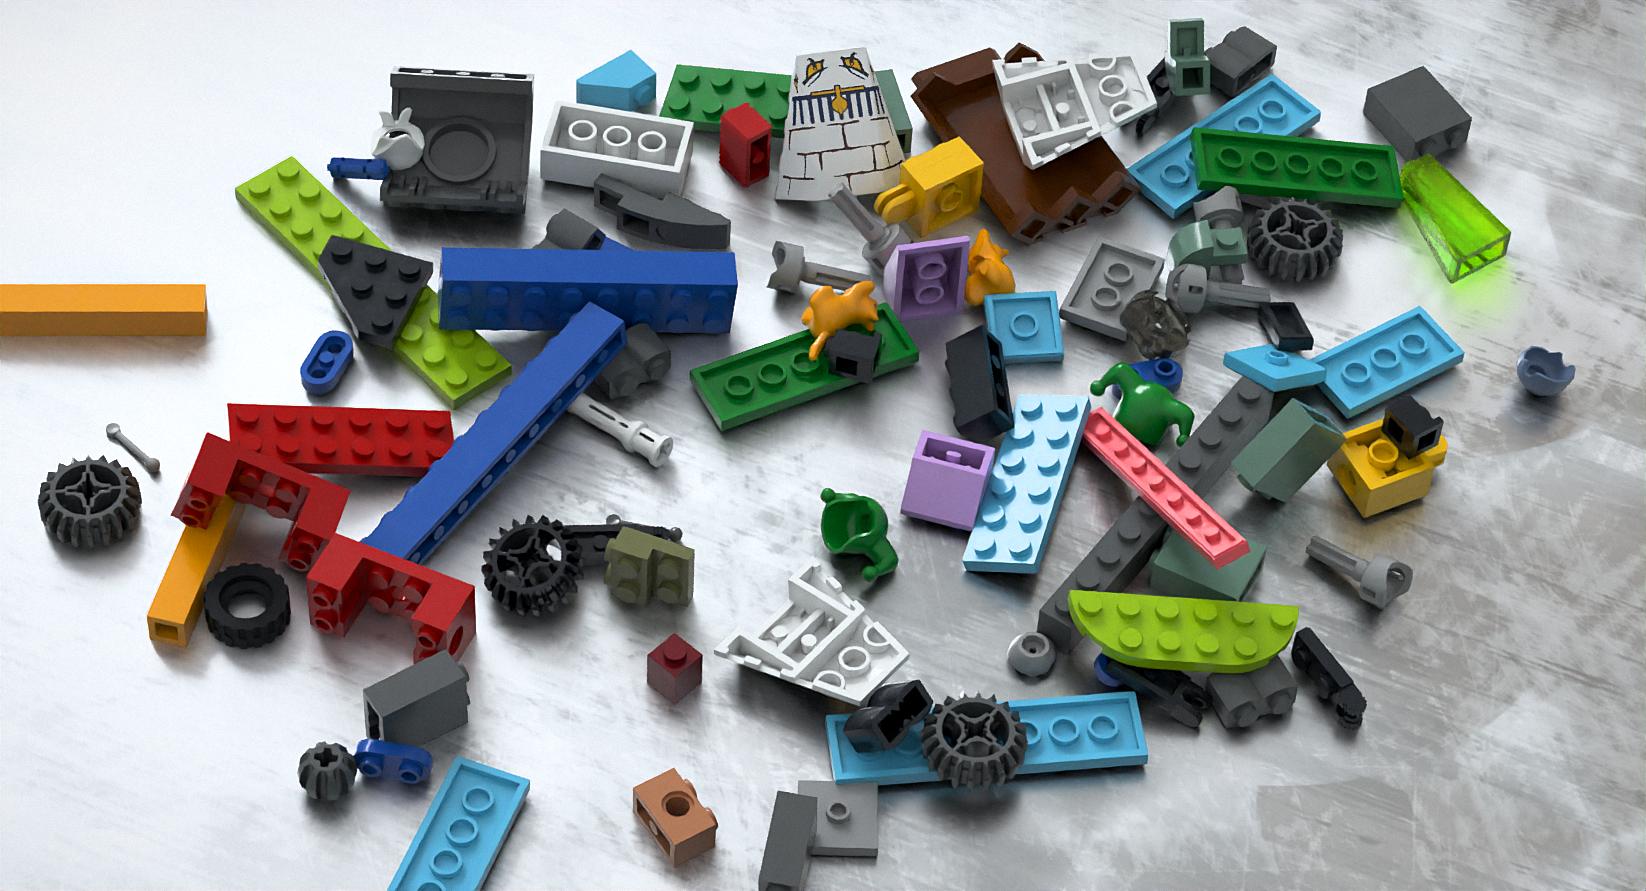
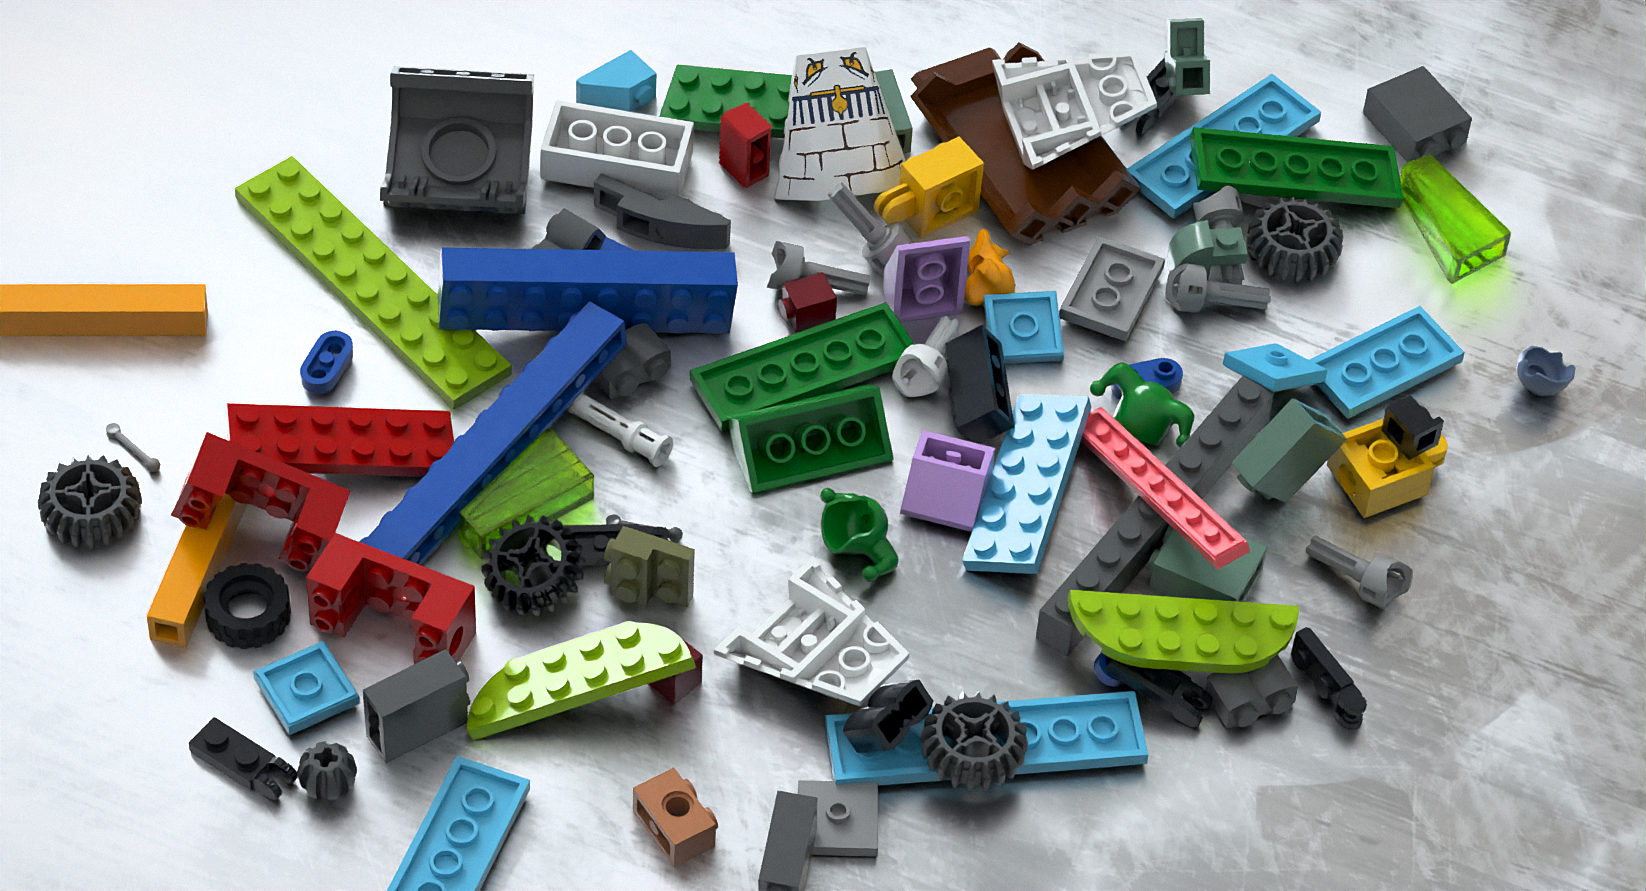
black plate [318,235,434,350] -> none
blue axle [327,157,391,180] -> none
blue plate [353,739,434,784] -> none
white piece [370,107,425,170] -> none
light orange animal [801,281,879,361] -> none
black brick [824,328,882,384] -> none
light grey plate [1008,632,1057,677] -> none
clear smoke plate [1119,290,1191,360] -> none
dark grey brick [1204,26,1277,97] -> none
black tile [1258,302,1314,350] -> none
none -> black hinge [188,717,298,801]
none -> medium azure plate [253,641,360,735]
none -> clear neon green slope [458,427,594,560]
none -> plate [467,621,696,741]
none -> green slope [727,384,894,493]
none -> dark red brick [778,272,837,333]
none -> white piece [892,315,959,397]

